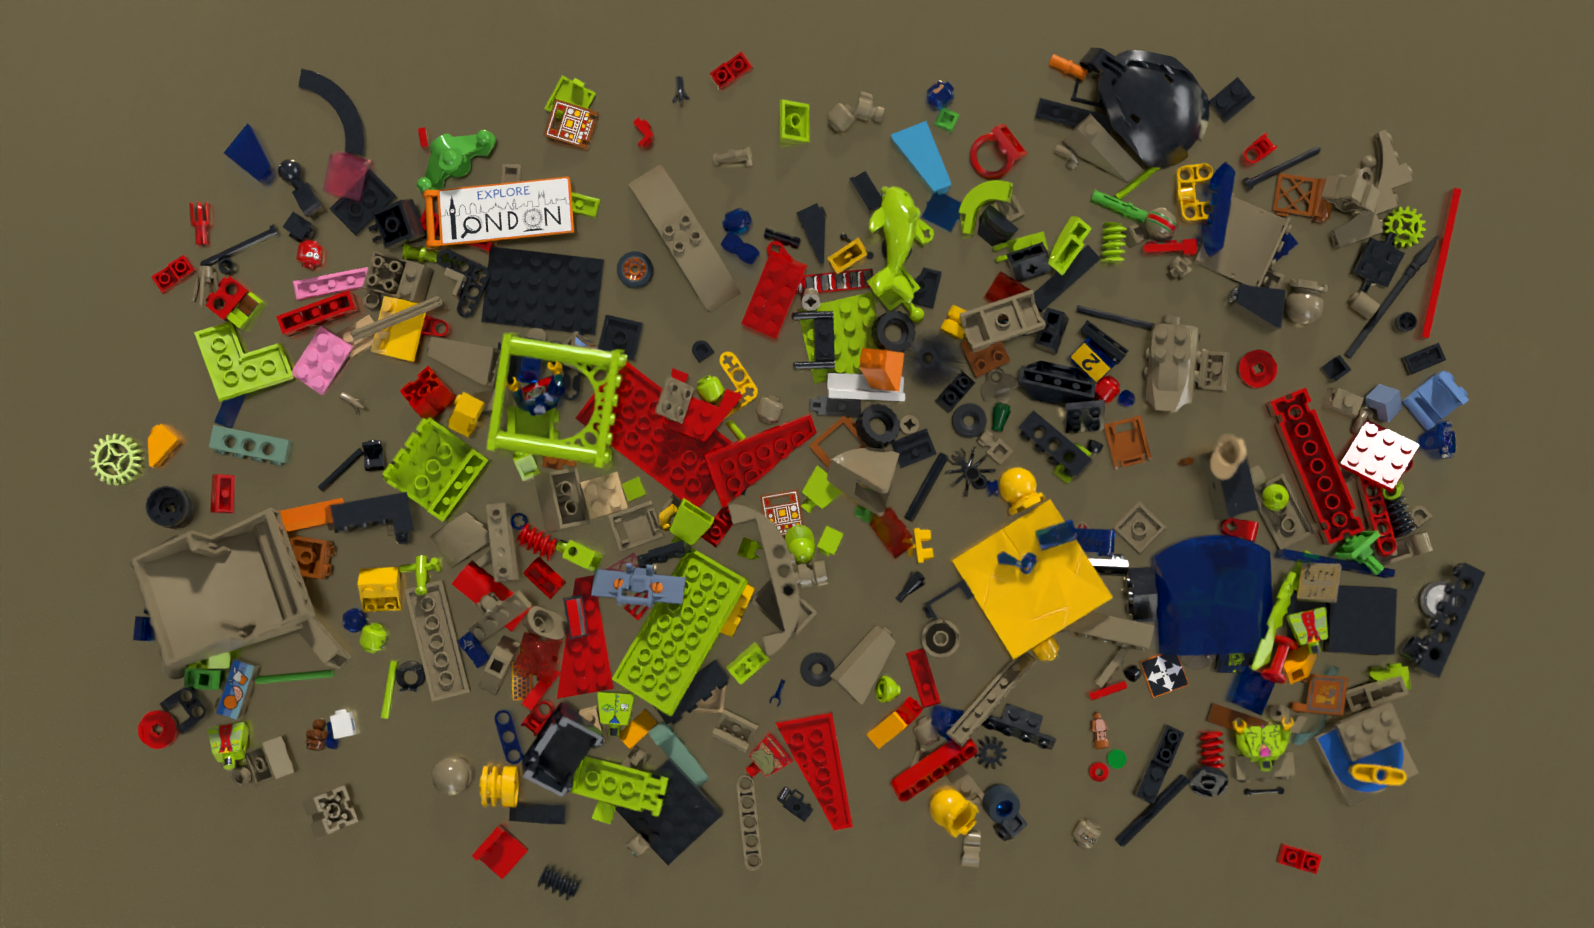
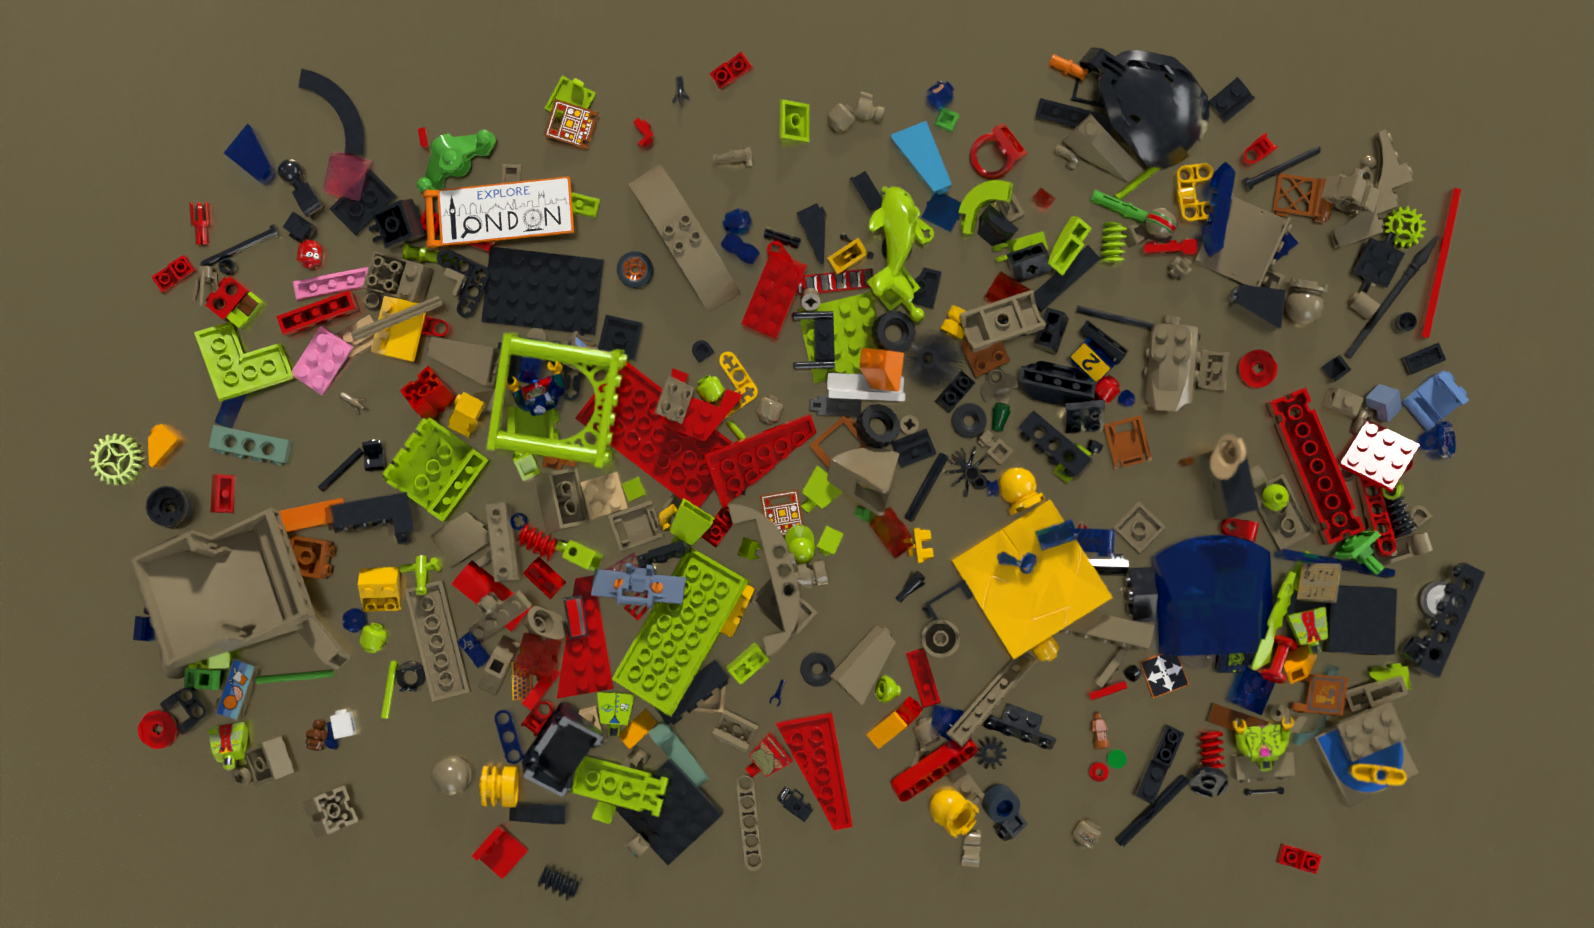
none -> clear red slope [1033,188,1055,208]

